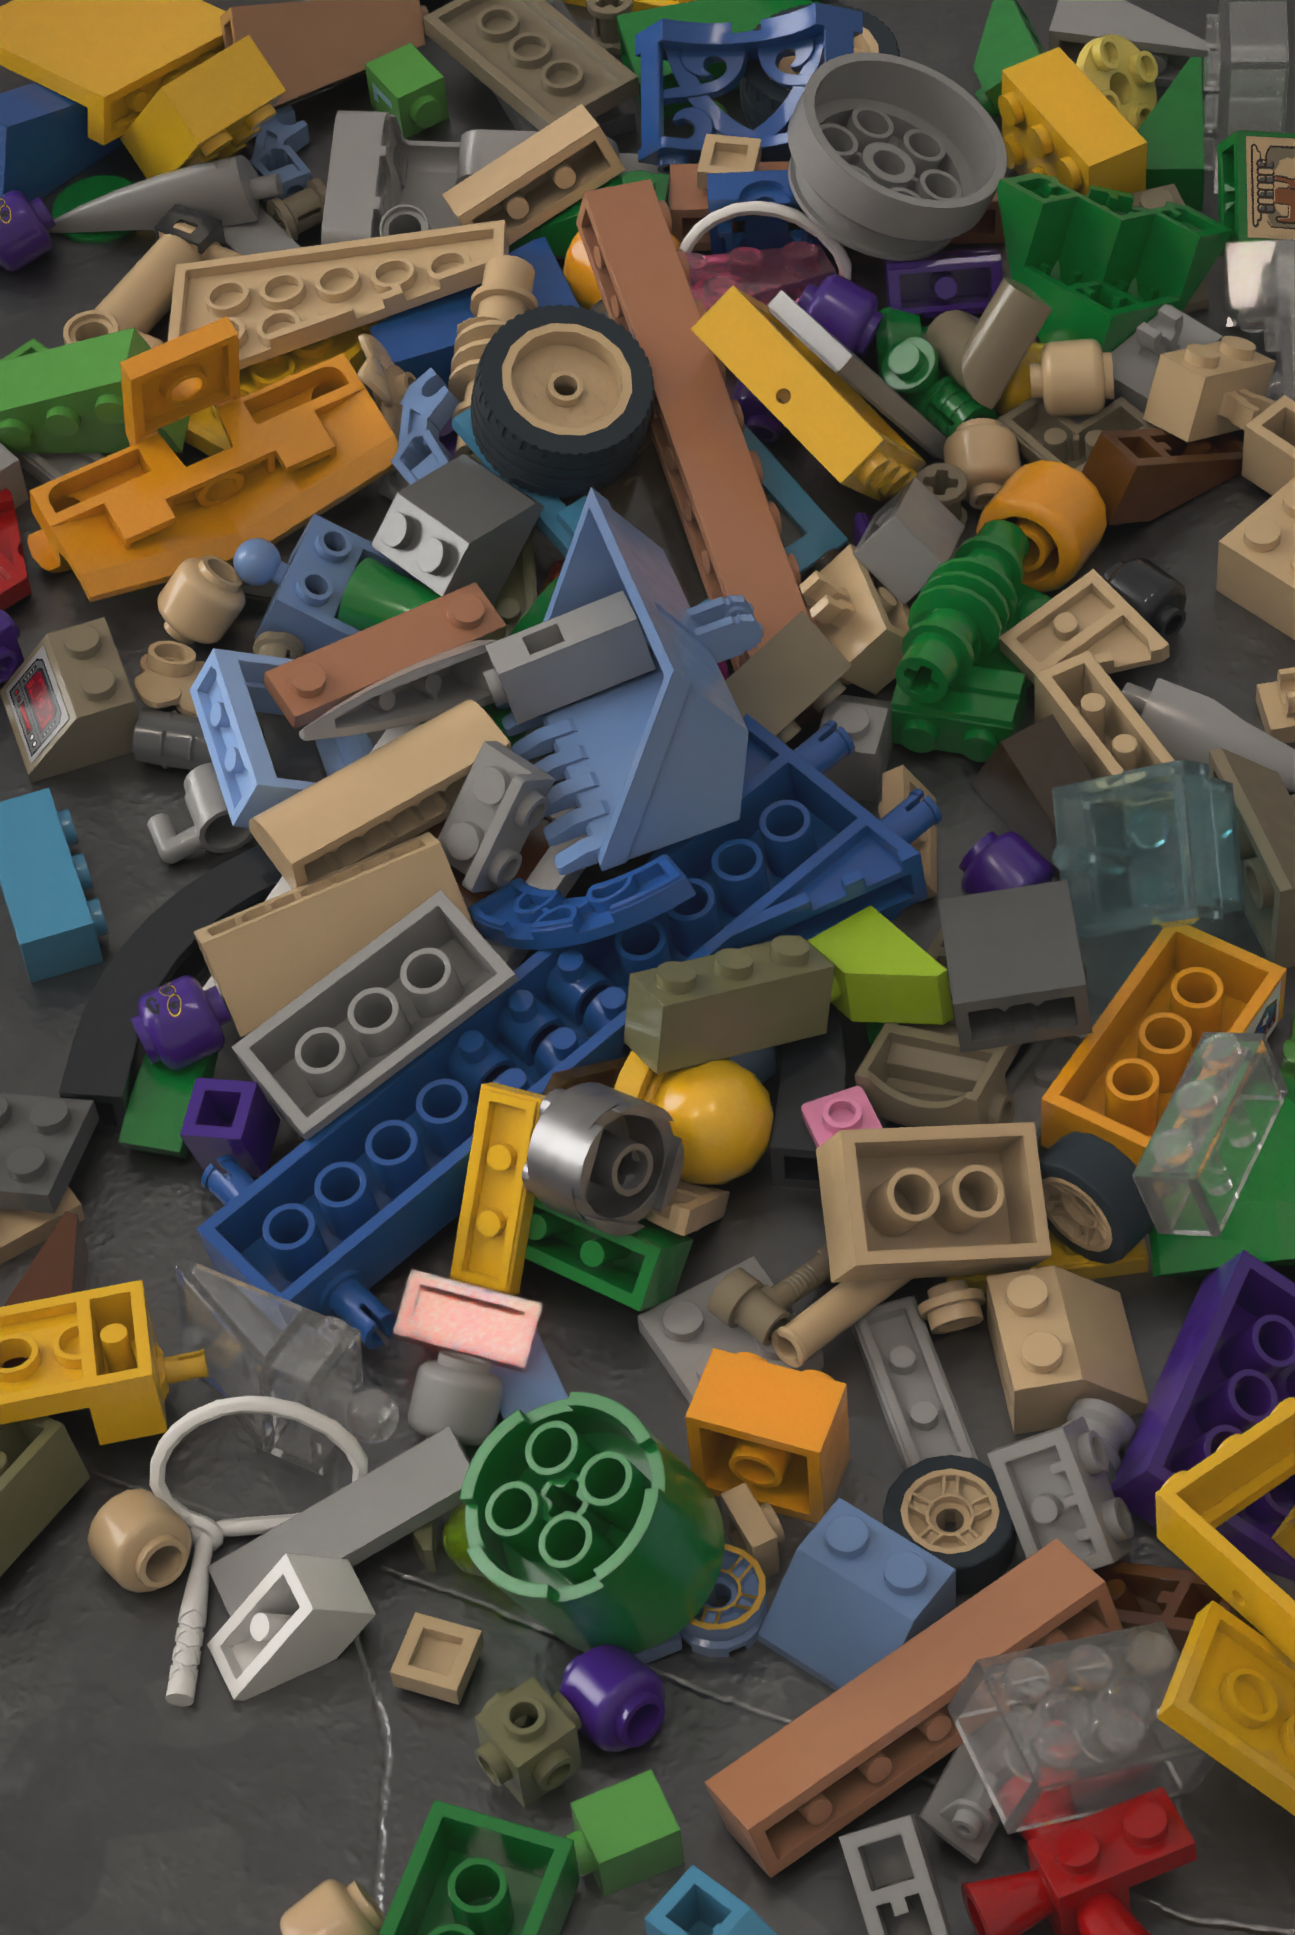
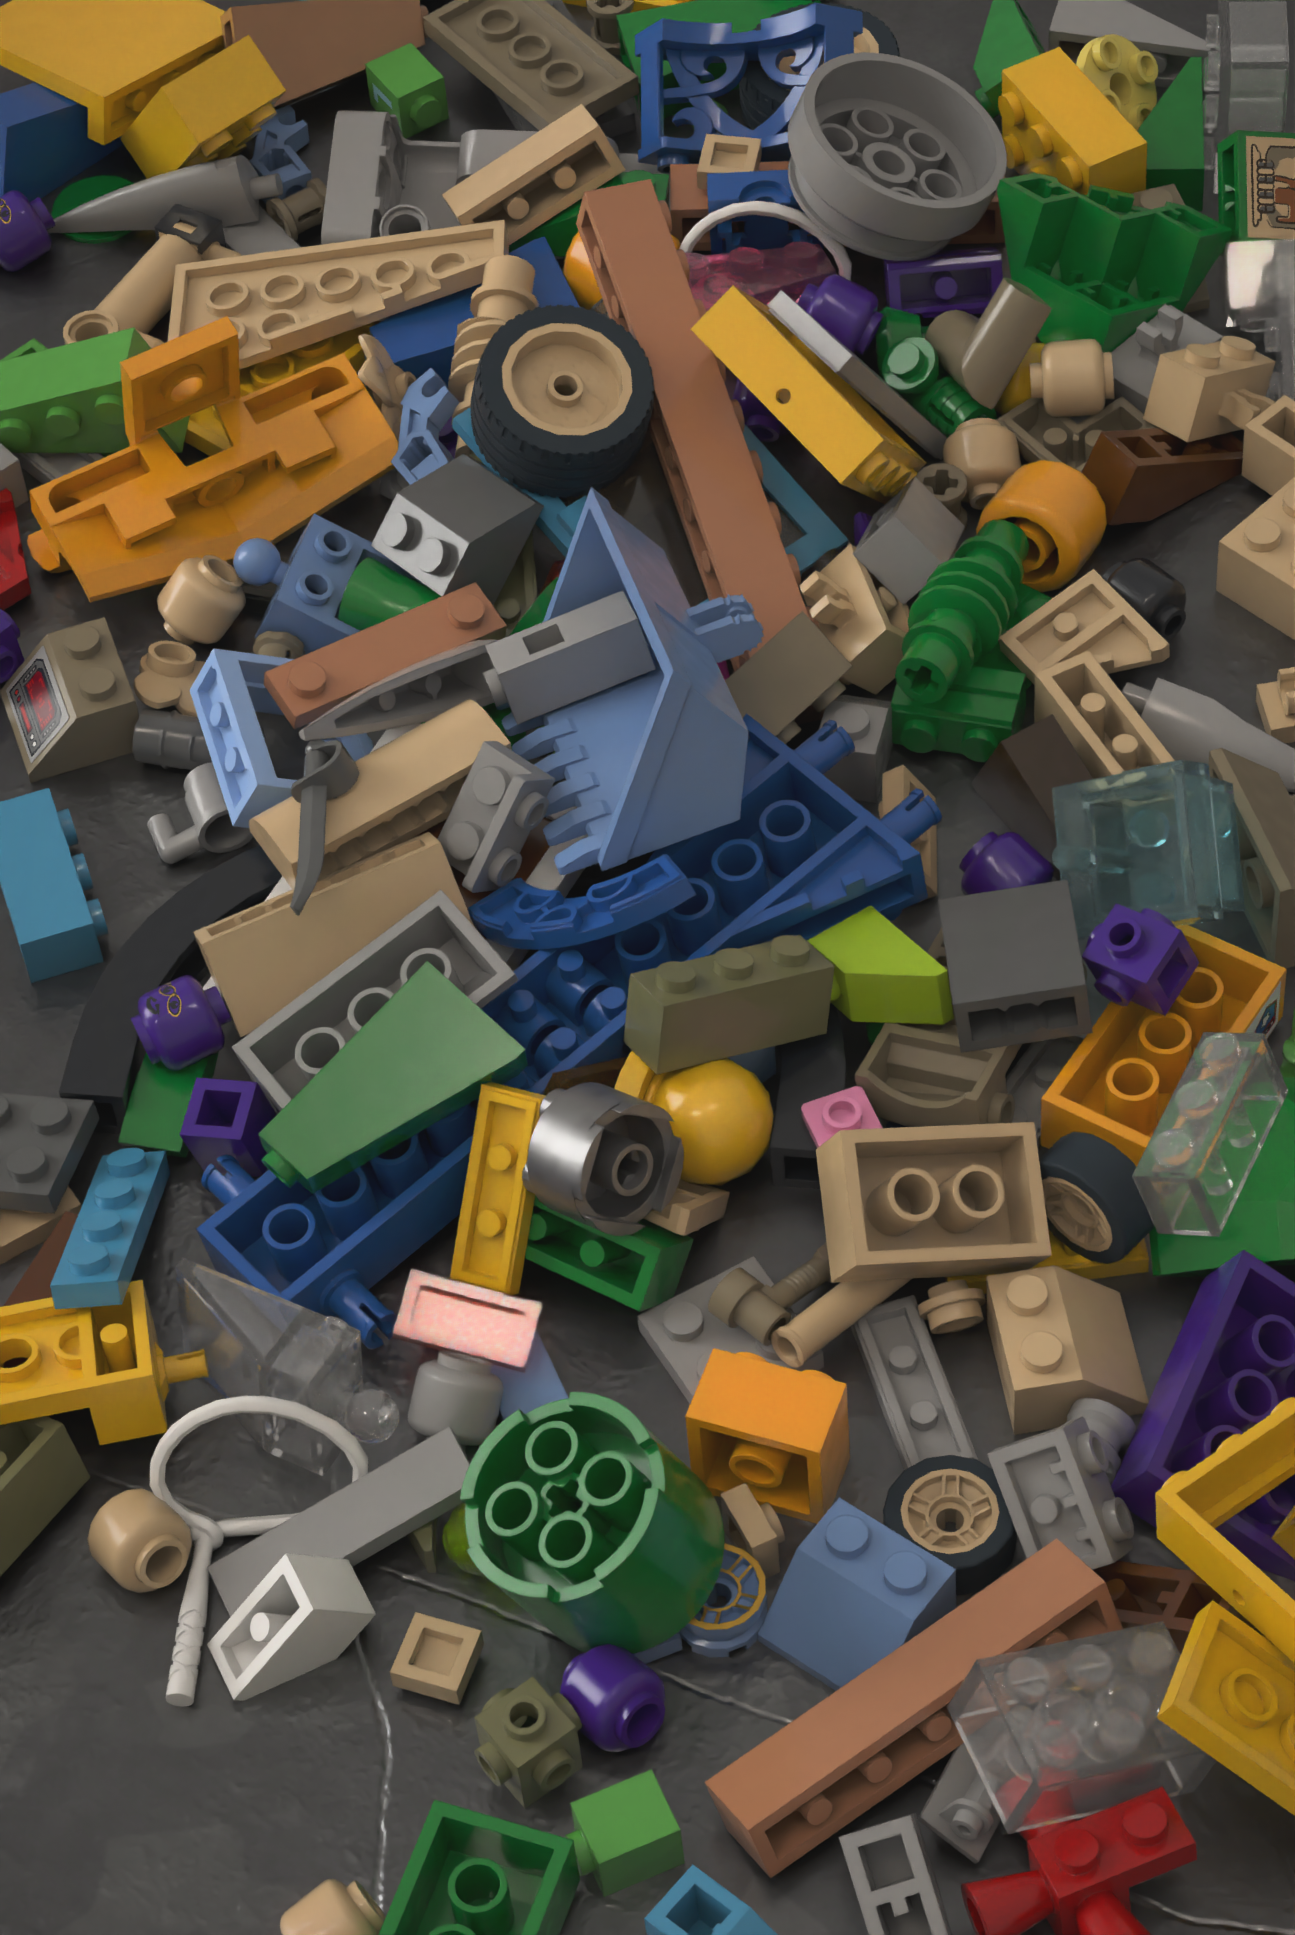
none -> dark azure plate [50,1147,170,1309]
none -> green slope [258,961,527,1194]
none -> dark grey sword [290,739,360,916]
none -> dark purple brick [1082,903,1200,1016]

